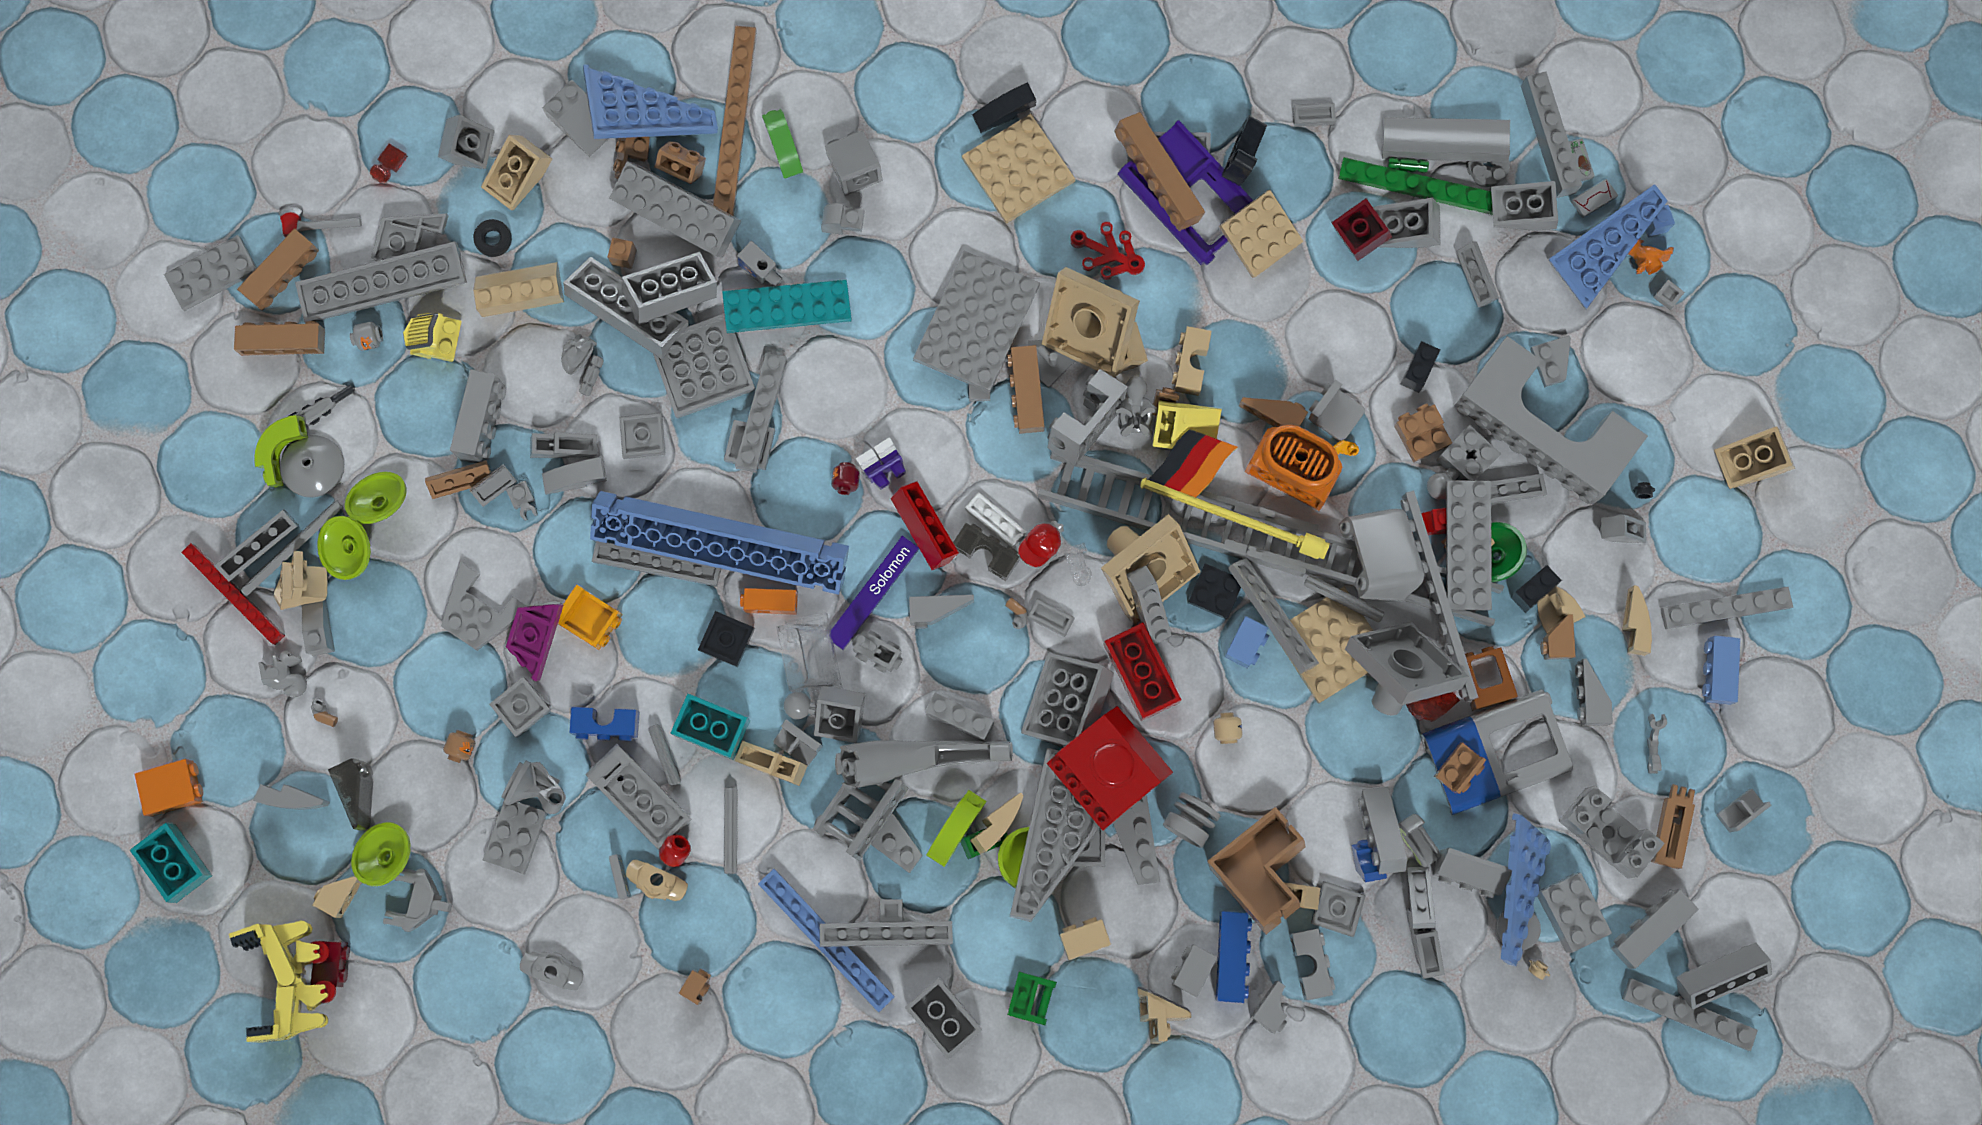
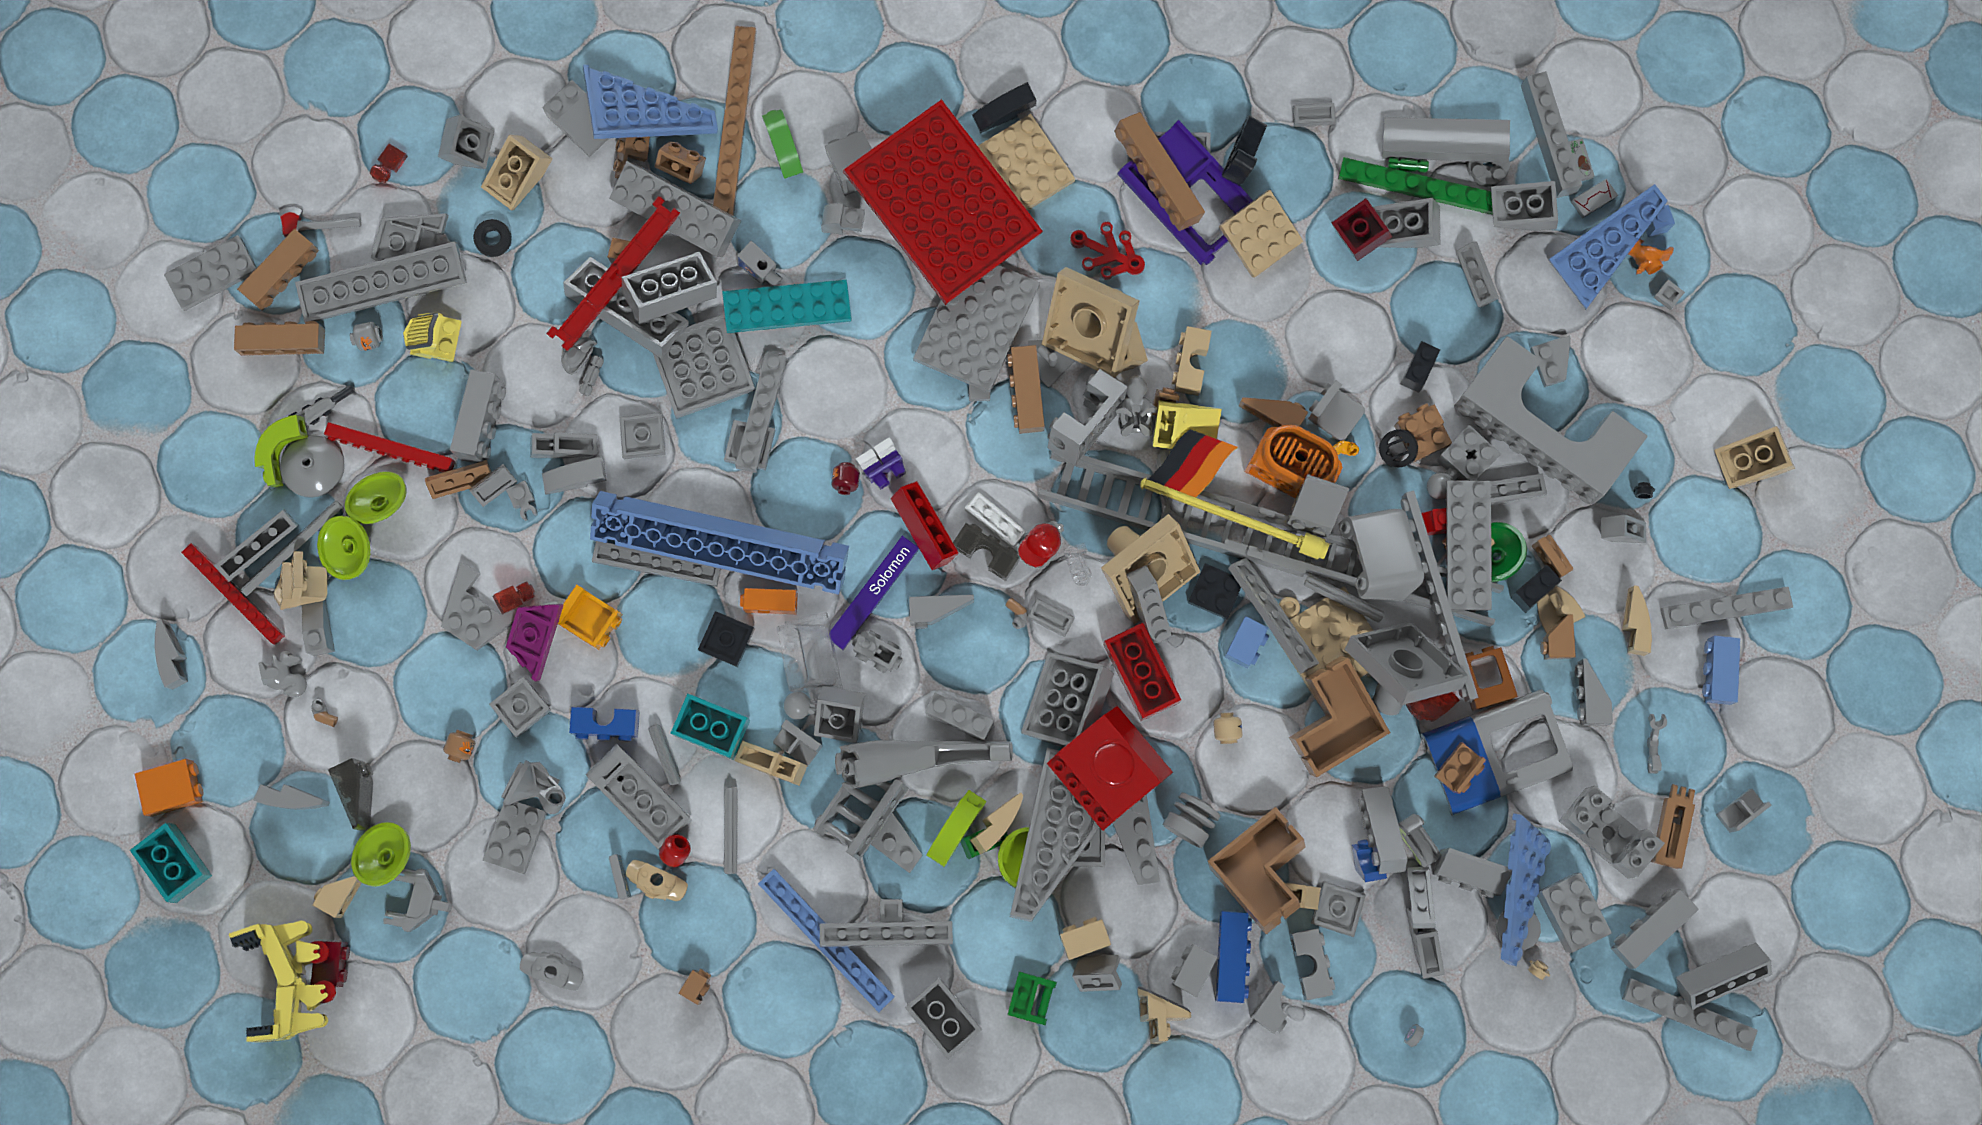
tan slope [473,262,564,317] -> none
none -> light grey slope [155,619,188,690]
none -> red piece [324,422,455,473]
none -> clear red plate [492,581,535,615]
none -> red piece [546,196,680,351]
none -> red plate [843,99,1043,305]
none -> light grey panel [1072,955,1122,992]
none -> tan tile [1279,597,1300,619]
none -> light grey slope [1287,474,1349,538]
none -> medium nougat piece [1289,656,1390,777]
none -> black piece [1379,429,1418,468]
none -> light grey tile [1404,1024,1424,1047]
none -> medium nougat bracket [1532,535,1573,578]

